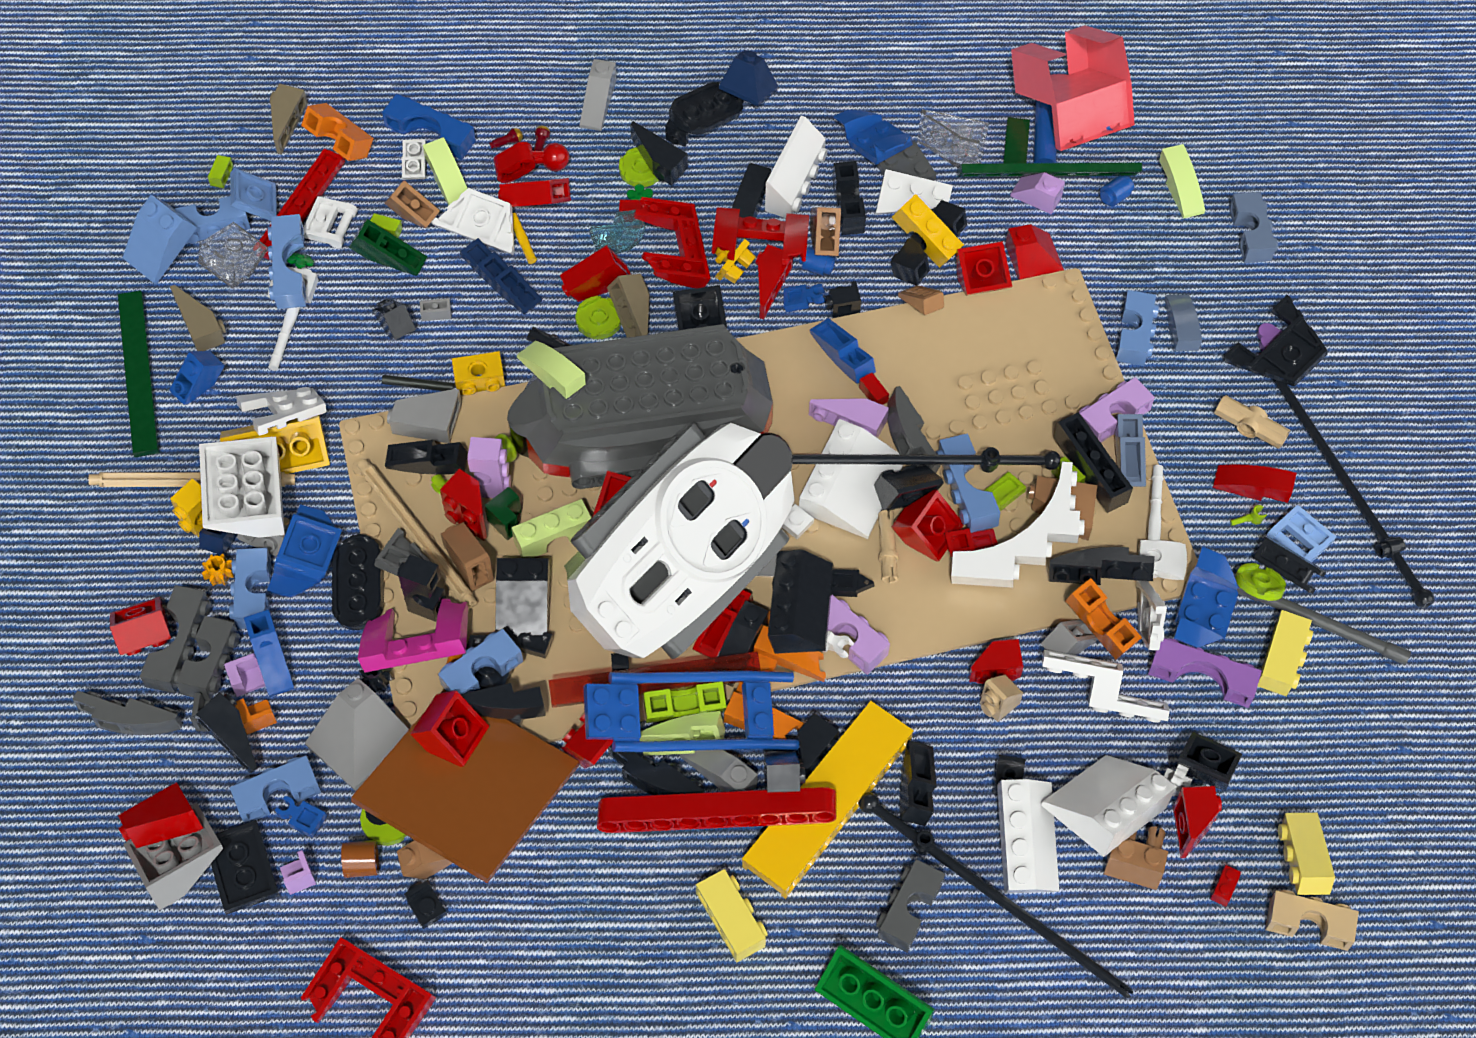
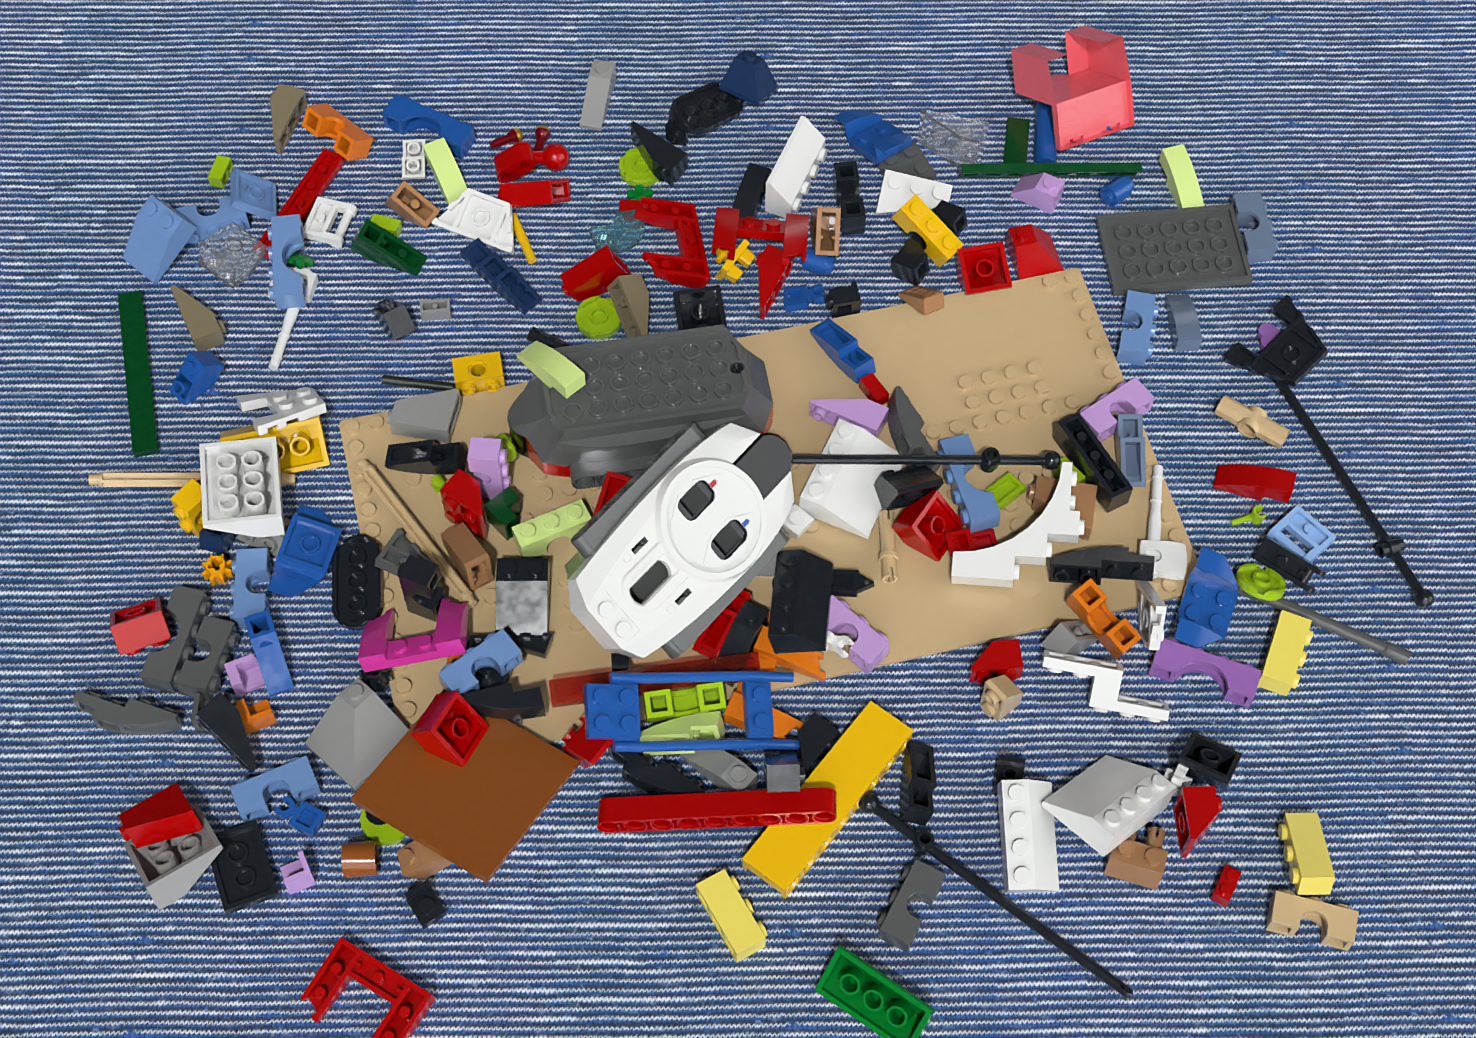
none -> dark grey plate [1095,204,1253,296]

